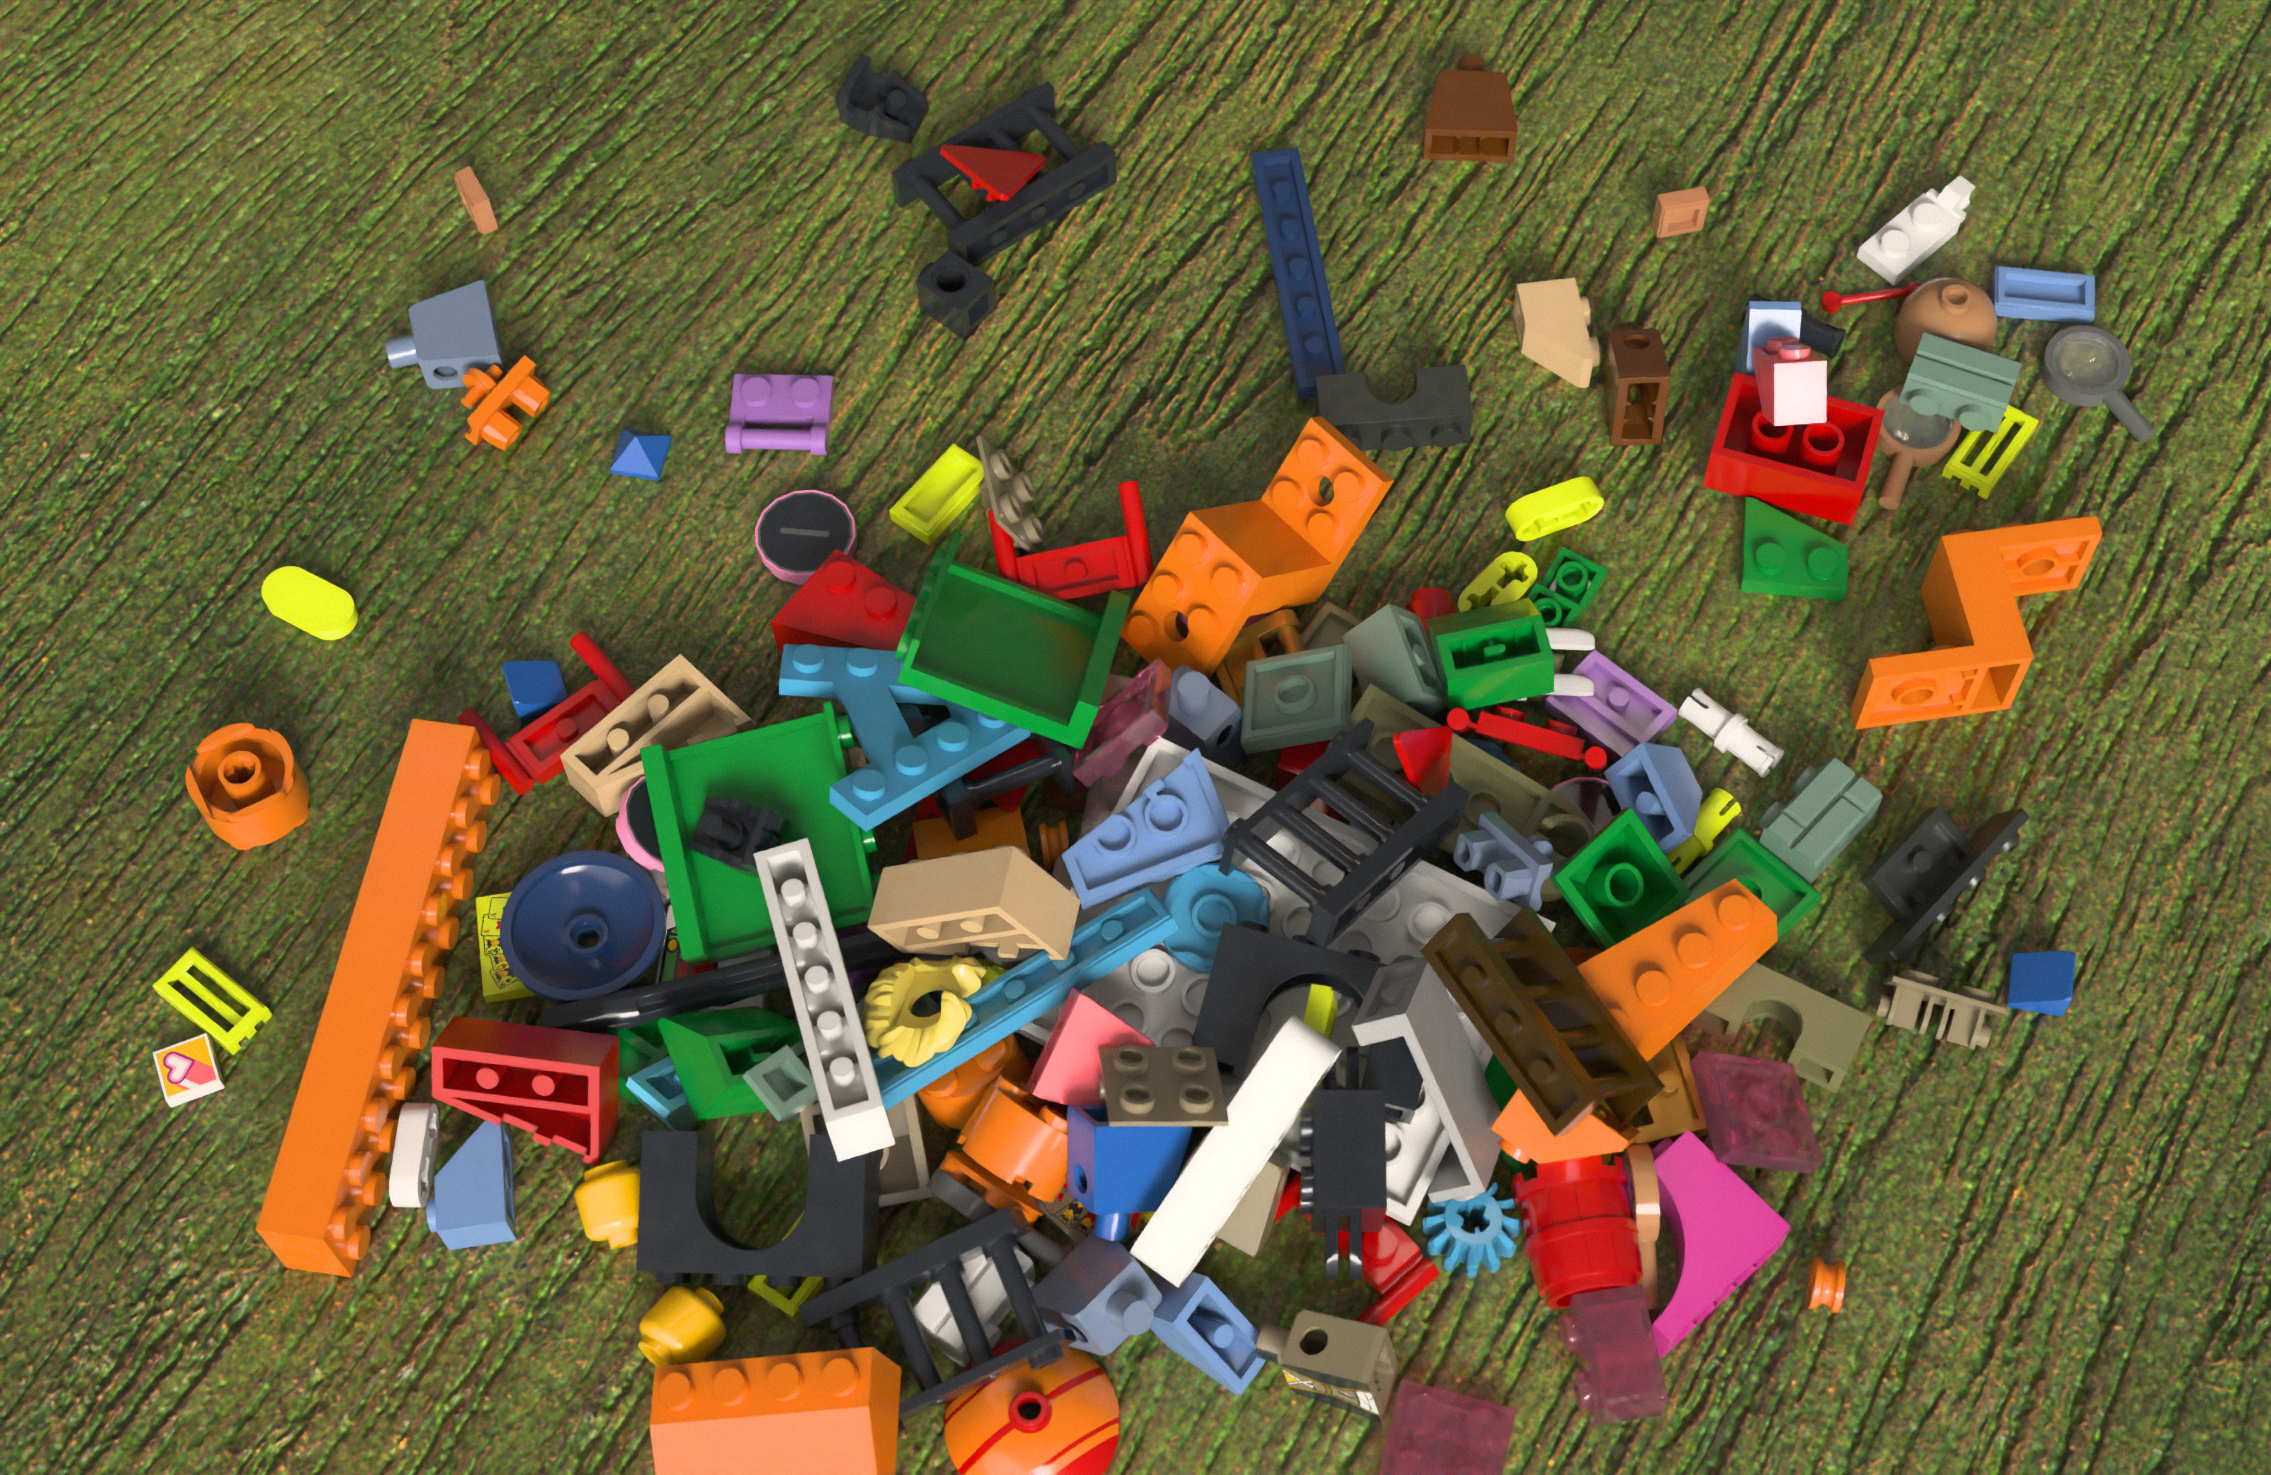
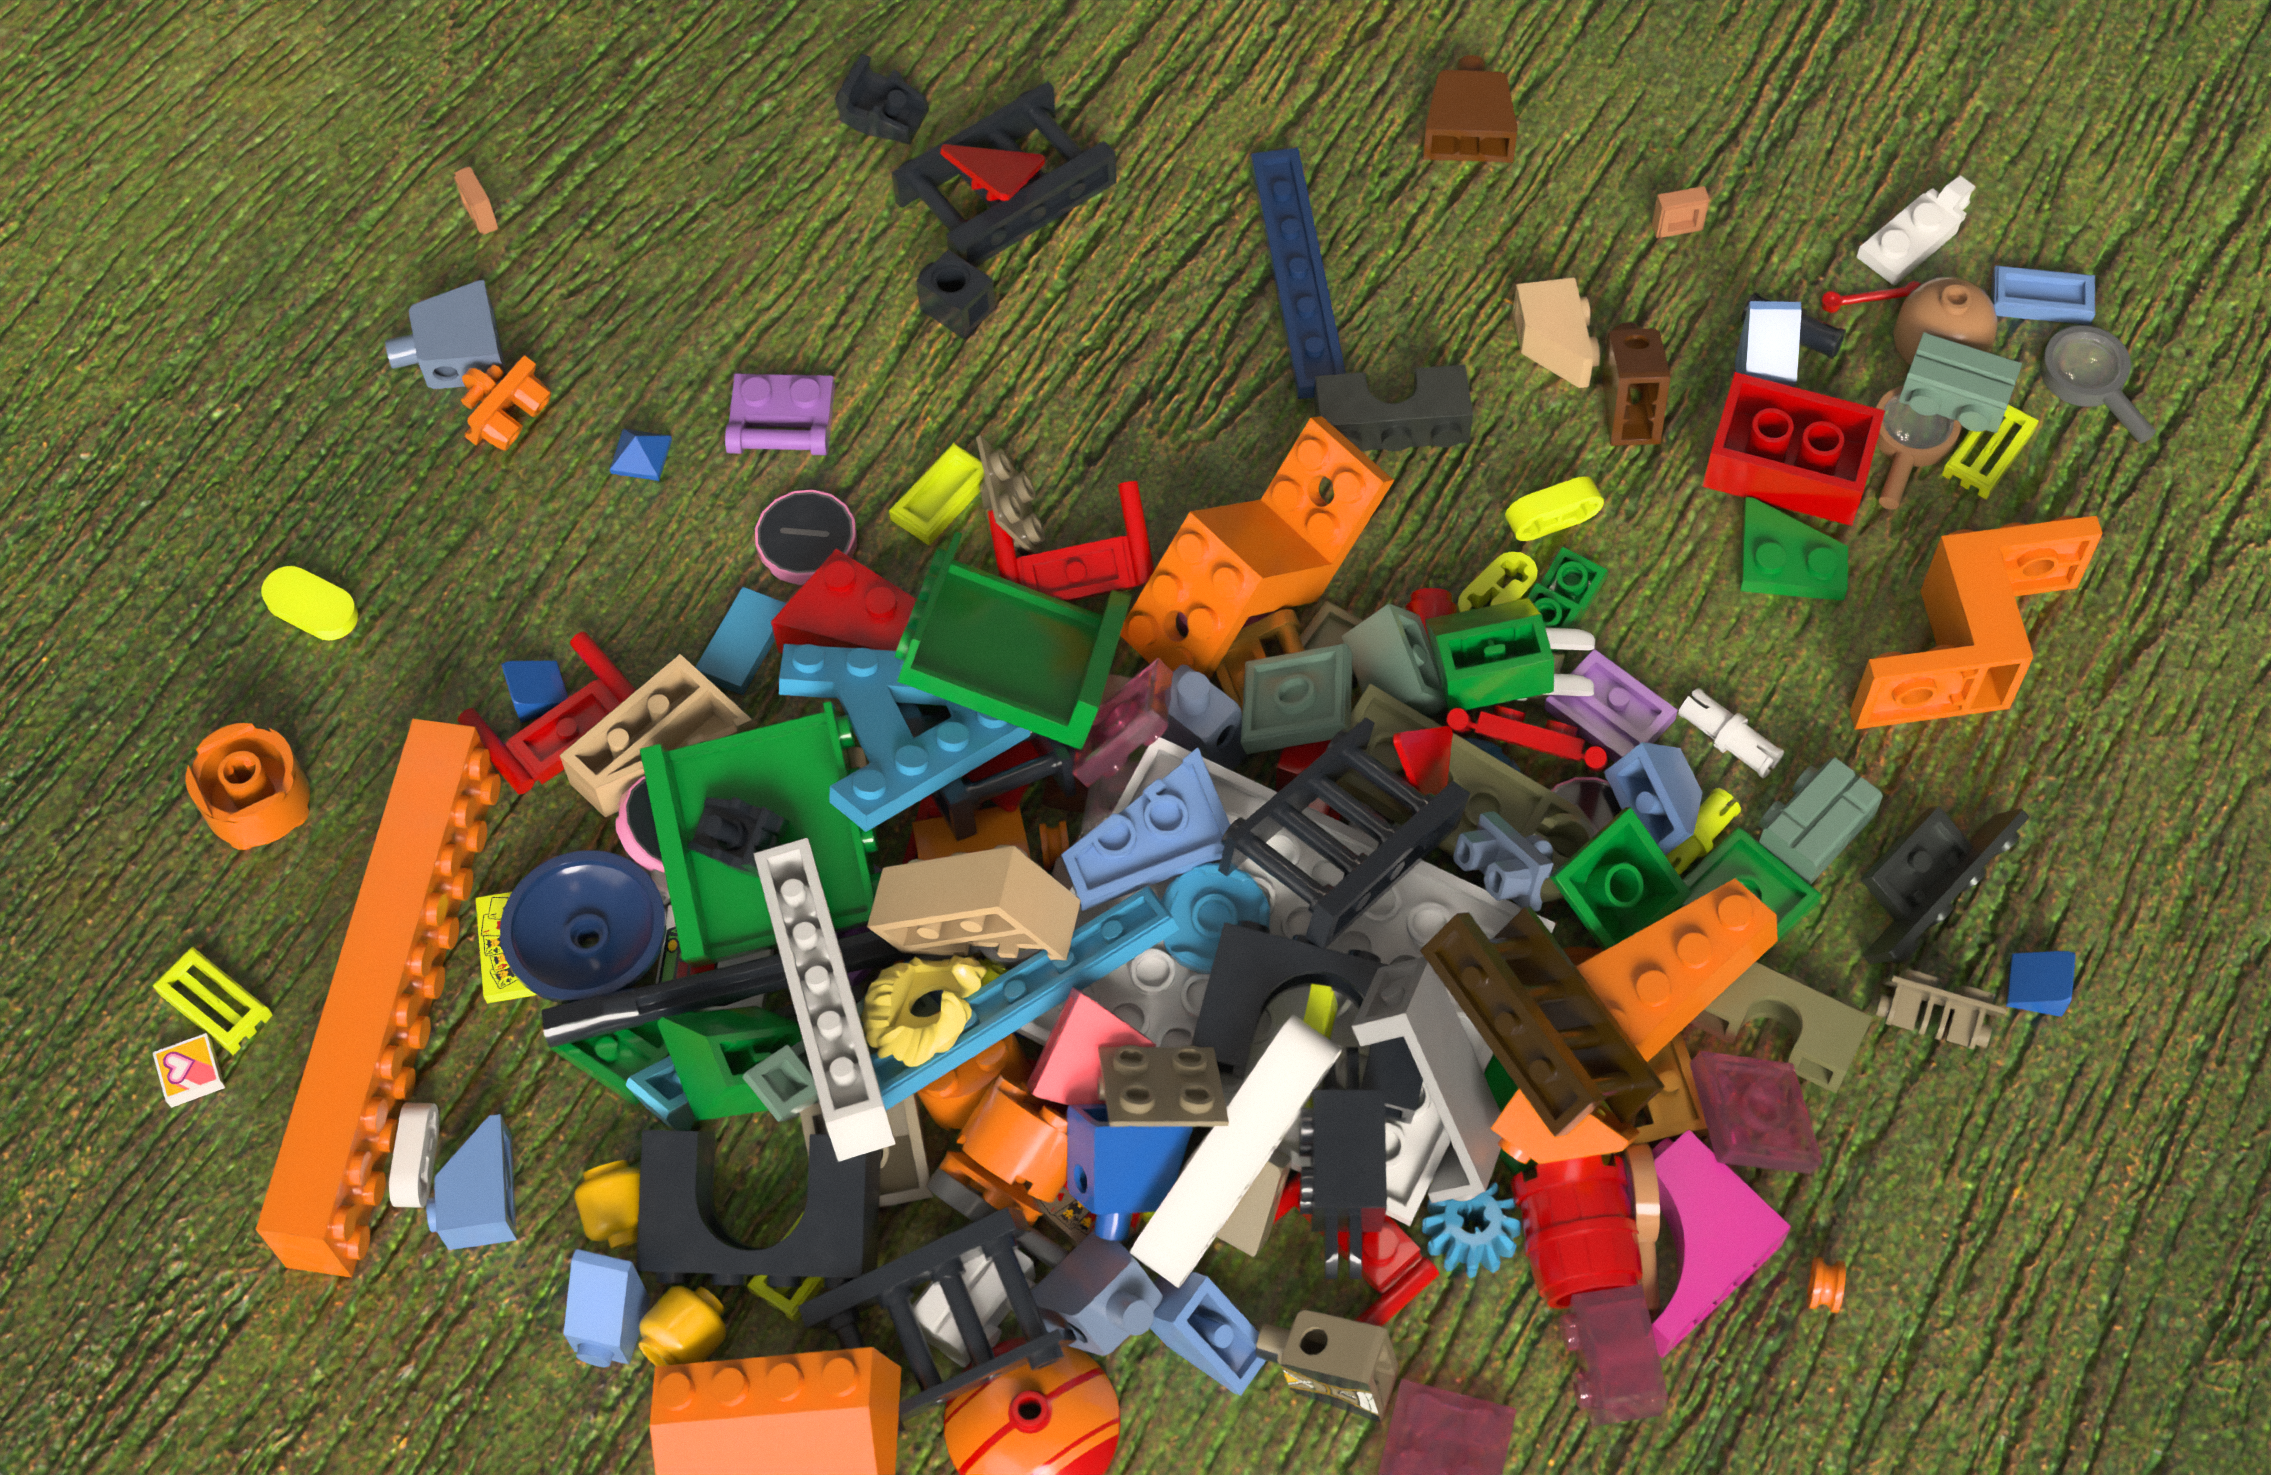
red wedge [431,1016,619,1167] -> none
slope [1752,336,1827,426] -> none
none -> slope [564,1249,651,1367]
none -> dark azure tile [695,587,787,695]

